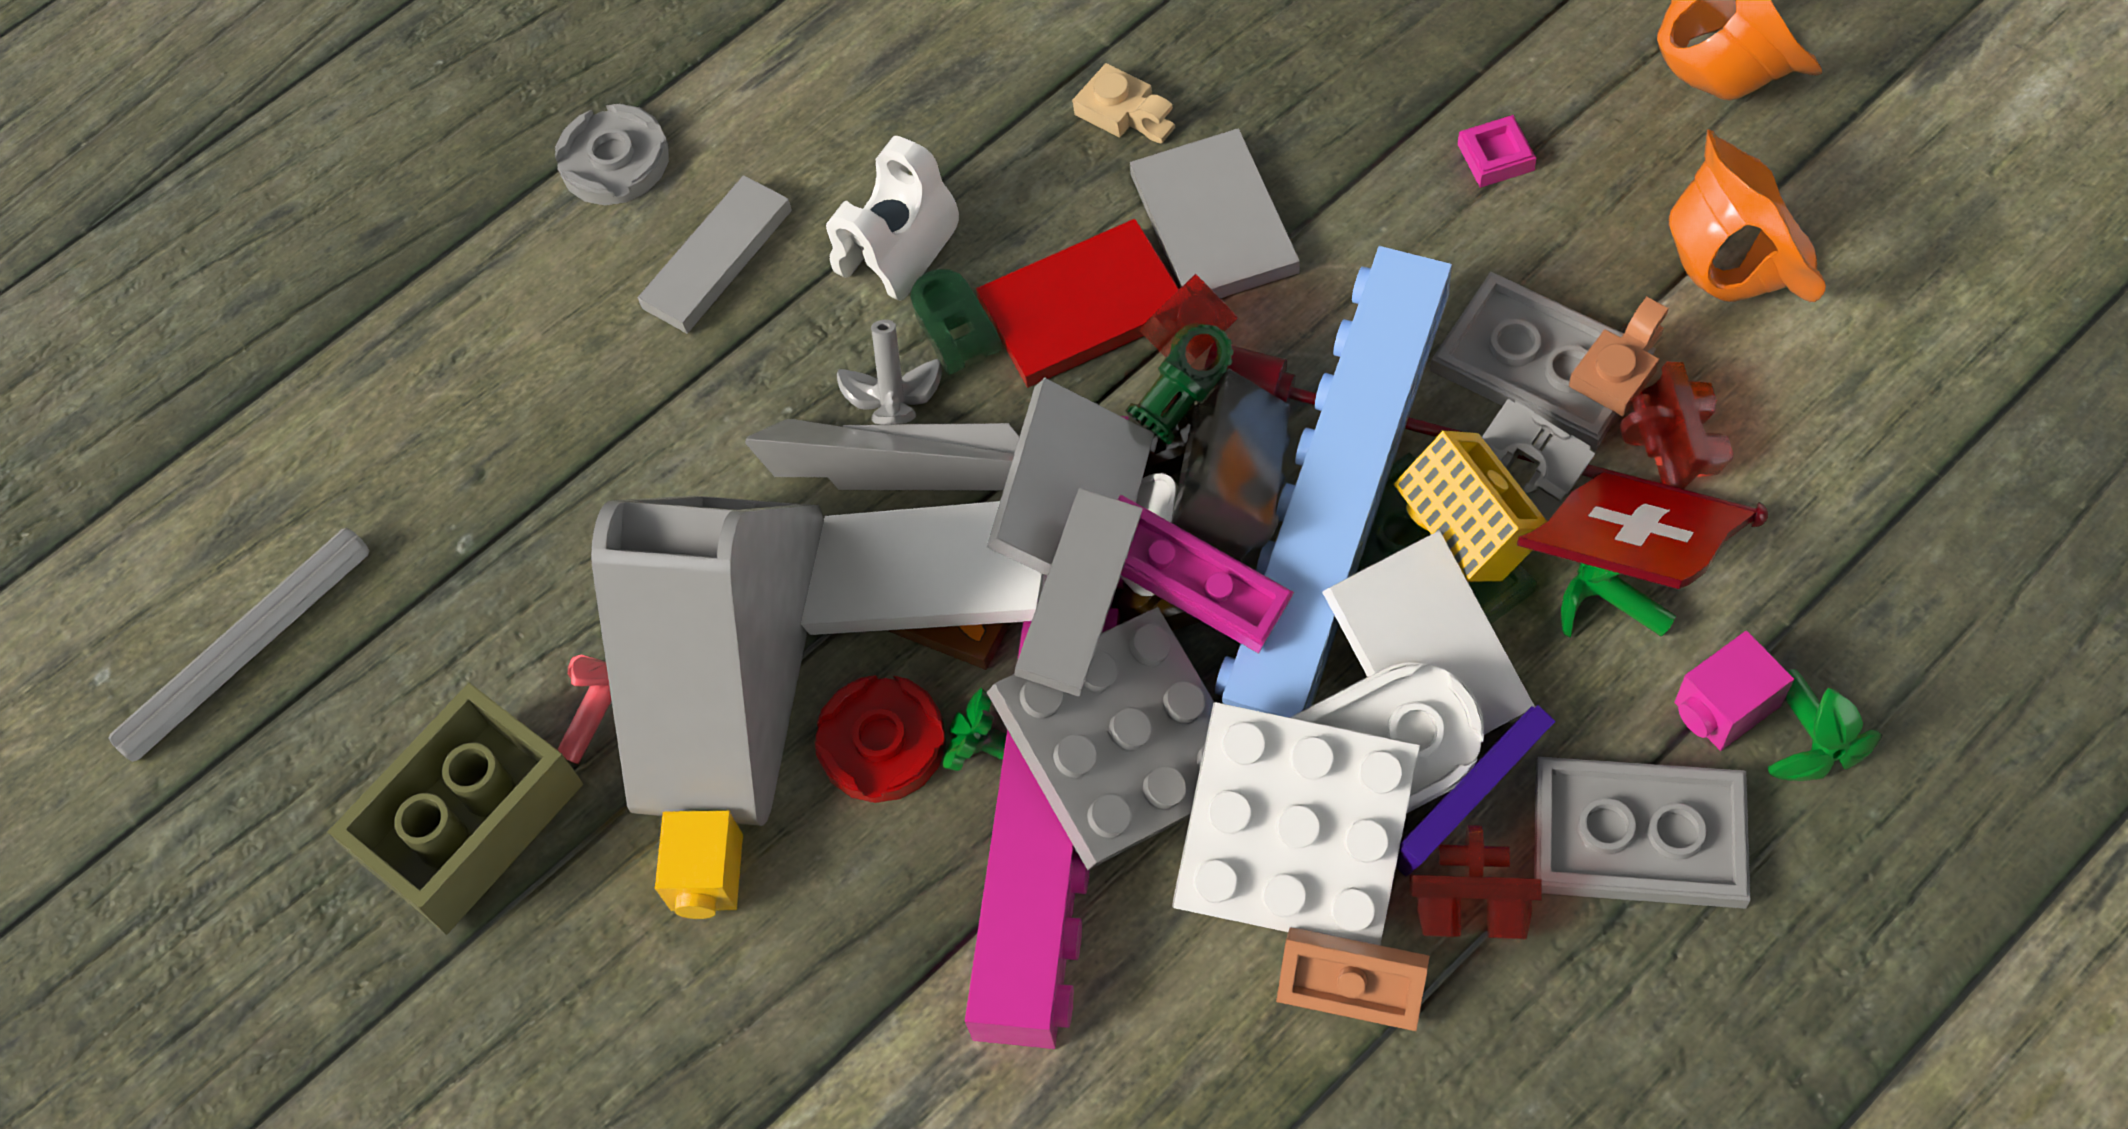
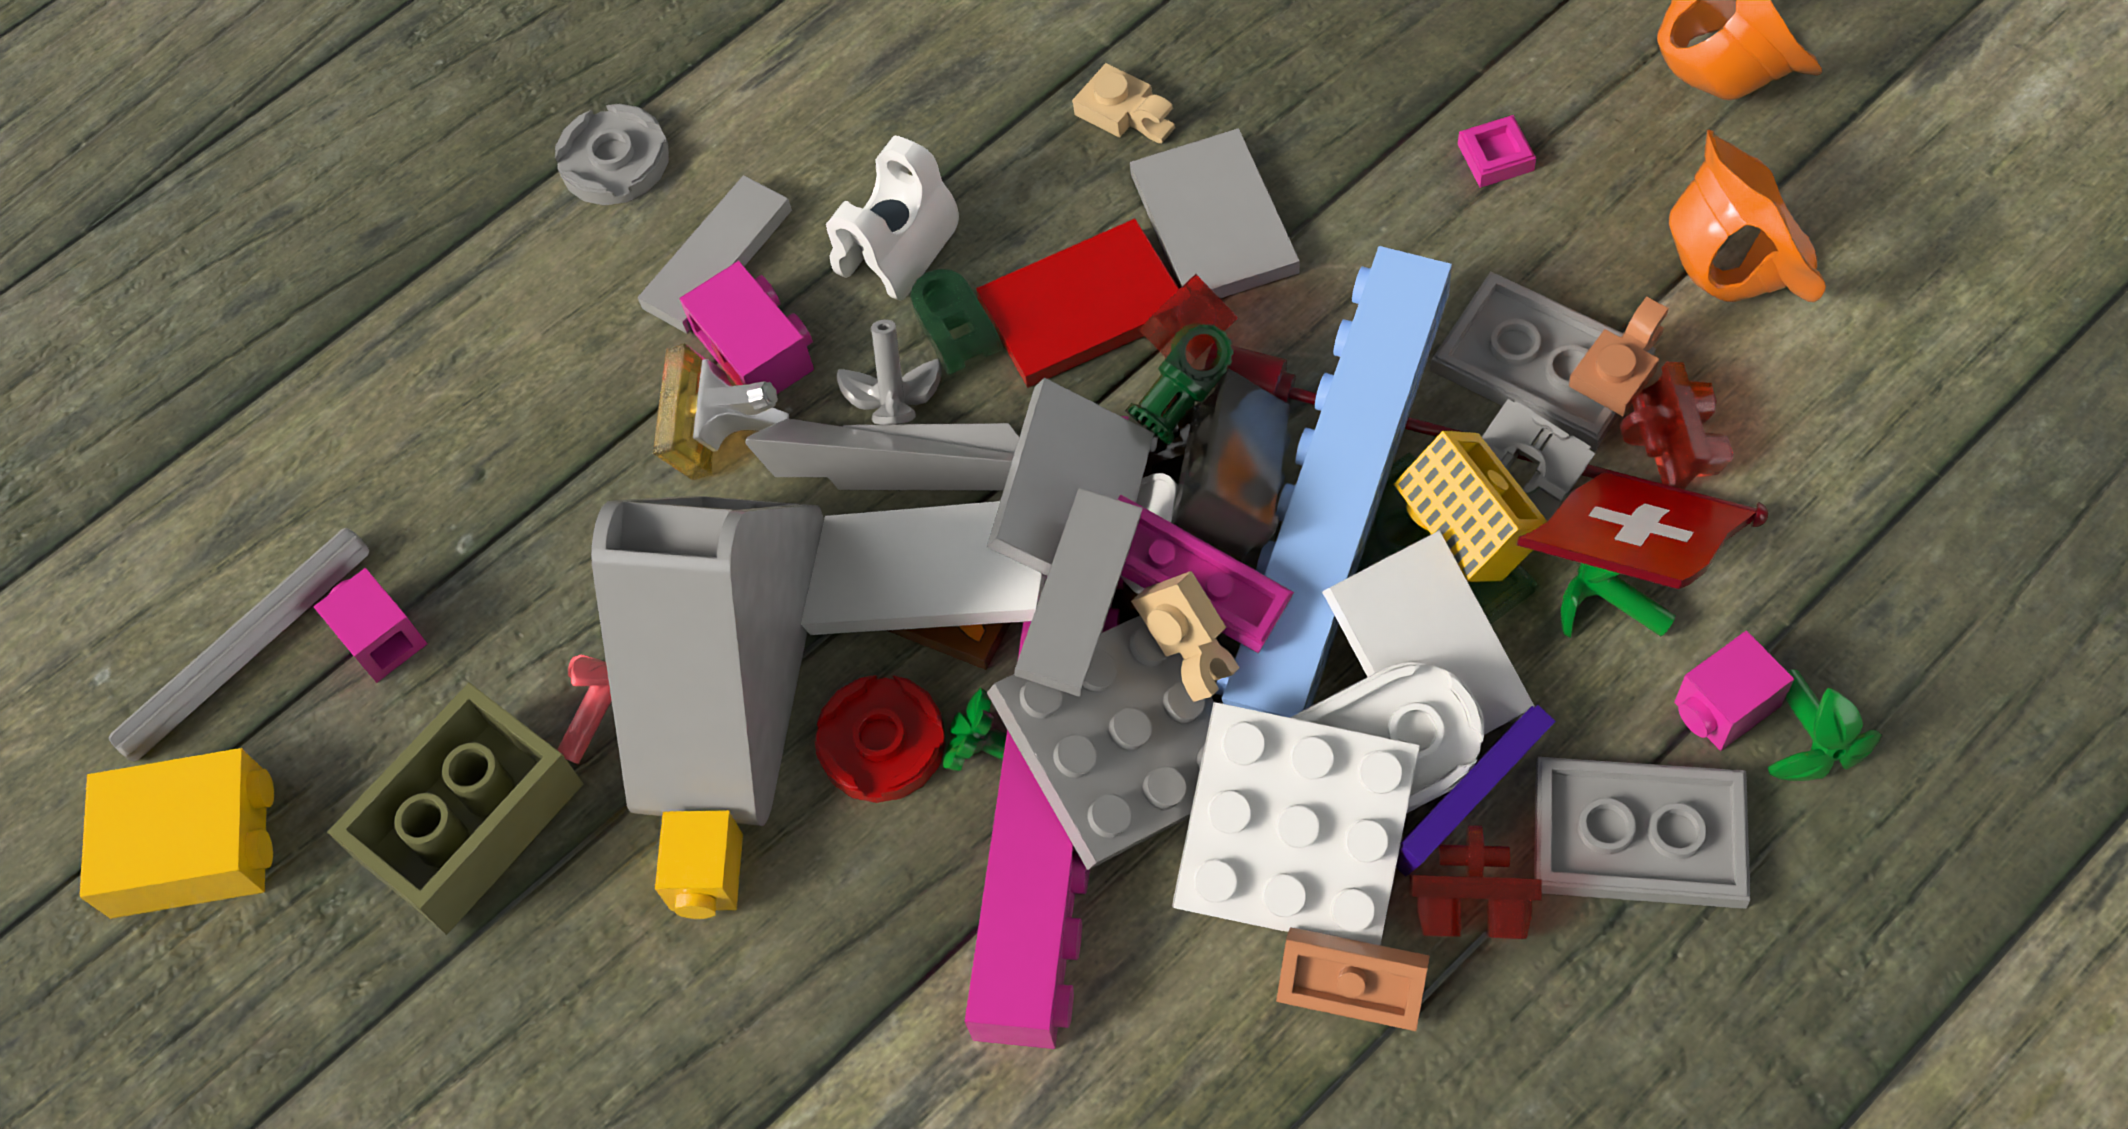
none -> yellow brick [80,748,274,919]
none -> dark pink brick [313,568,428,683]
none -> piece [653,343,789,480]
none -> dark pink brick [679,260,814,394]
none -> tan plate [1131,571,1240,702]

